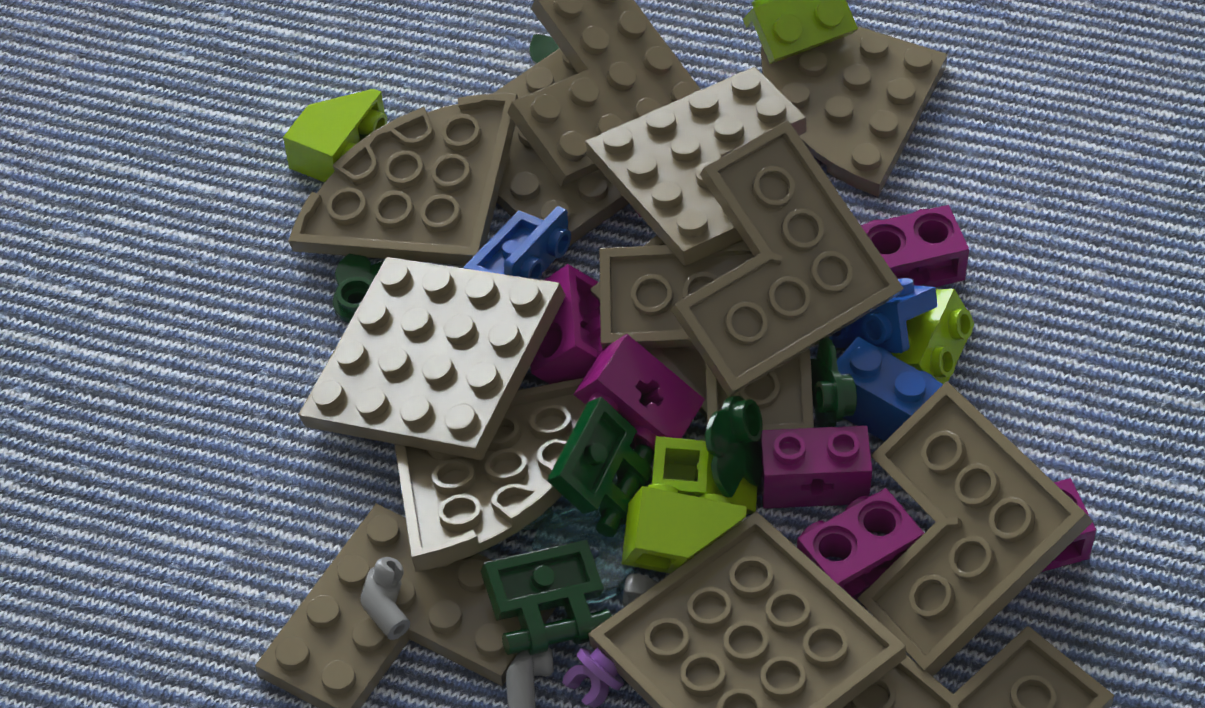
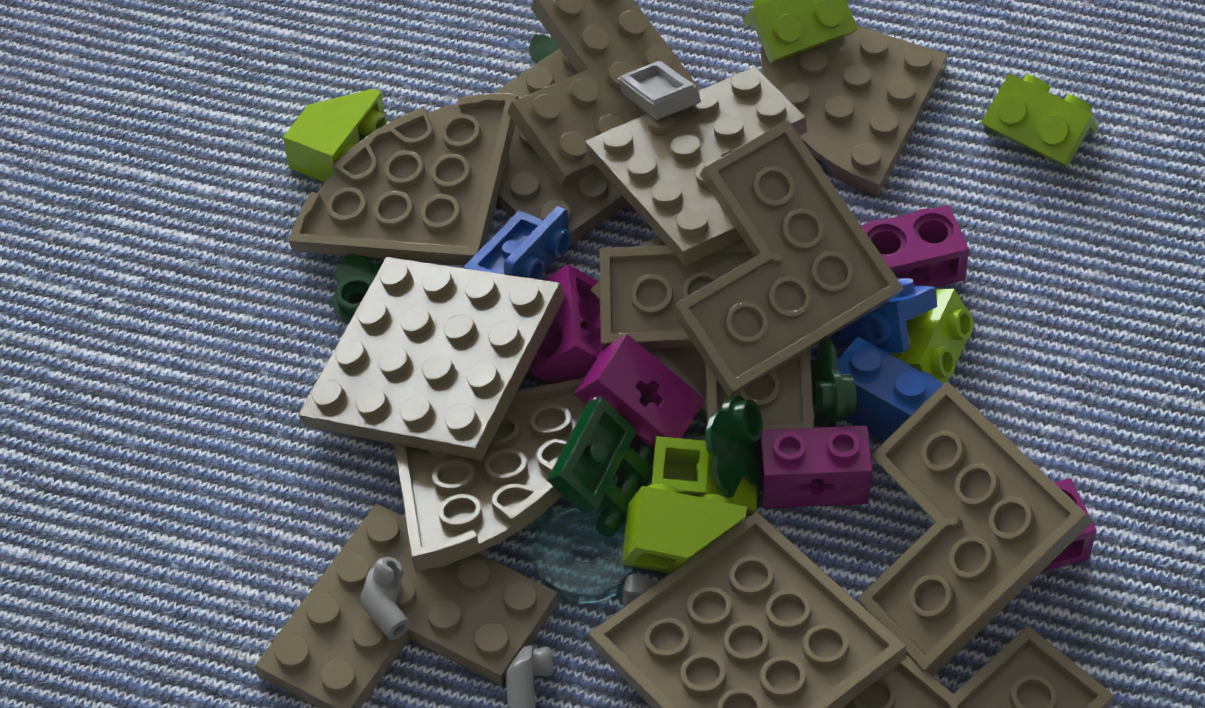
dark green plate [480,540,612,655] -> none
medium lavender plate [562,647,624,708] -> none
magenta brick [797,488,924,600] -> none
none -> light grey tile [618,61,701,120]
none -> lime bracket [981,73,1099,168]

